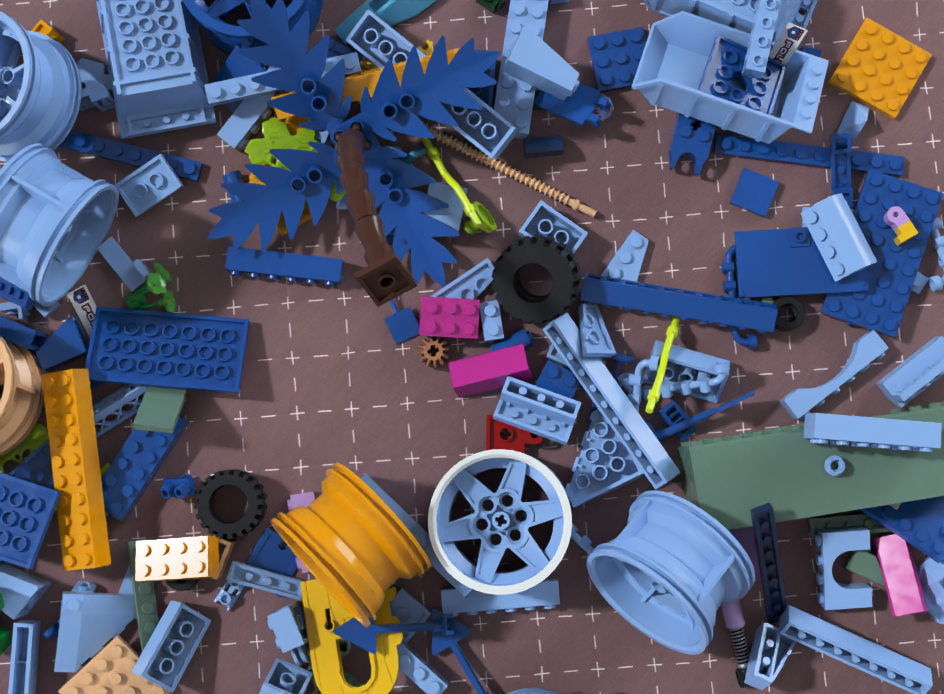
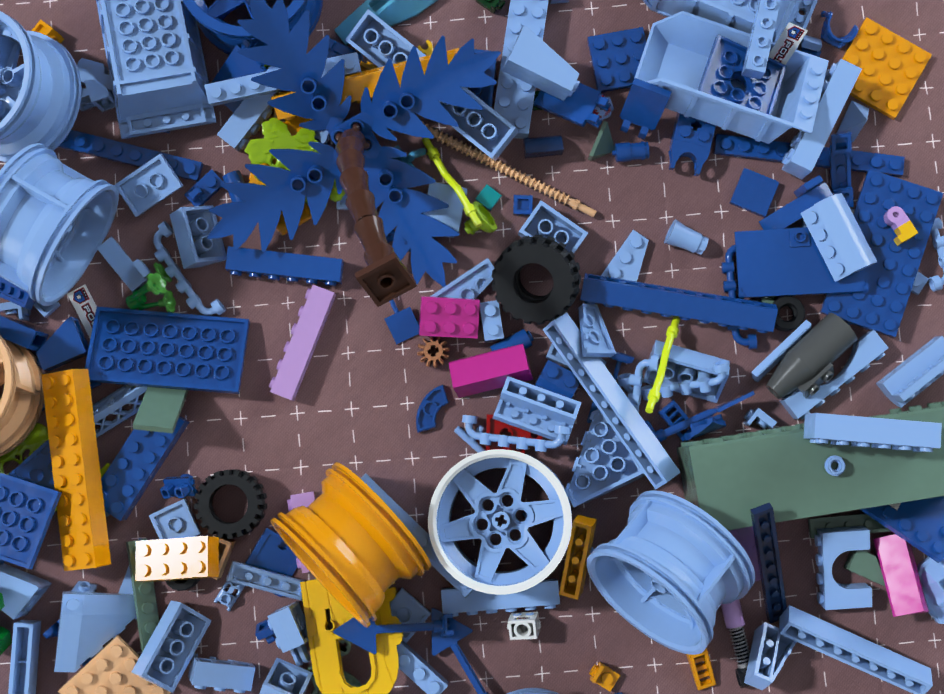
none -> light blue plate [149,498,201,539]
none -> light blue bar [153,221,226,316]
none -> light blue slope [169,205,227,269]
none -> blue hinge [184,169,224,206]
none -> light blue wedge [188,653,255,693]
none -> blue tile [255,619,275,644]
none -> lavender brick [269,285,336,401]
none -> blue tile [416,385,449,433]
none -> light blue piece [454,425,486,453]
none -> light blue bar [462,415,571,452]
none -> teal tile [475,184,502,211]
none -> white head [507,612,541,640]
none -> blue tile [513,195,533,216]
none -> light orange brick [559,515,597,600]
none -> sand green slope [588,121,615,161]
none -> light orange bracket [589,662,620,692]
none -> blue piece [612,141,649,162]
none -> blue tile [619,78,672,140]
none -> light blue plant [664,219,709,255]
none -> blue slope [684,414,726,441]
none -> light orange slope [686,649,717,691]
none -> light blue bracket [743,408,777,429]
none -> light blue tile [751,319,811,382]
none -> blue slope [759,182,833,230]
none -> dark grey piece [766,313,857,399]
none -> light blue brick [781,59,862,180]
none -> blue tile [794,175,823,197]
none -> light blue tile [801,35,822,52]
none -> blue helmet [821,11,859,49]

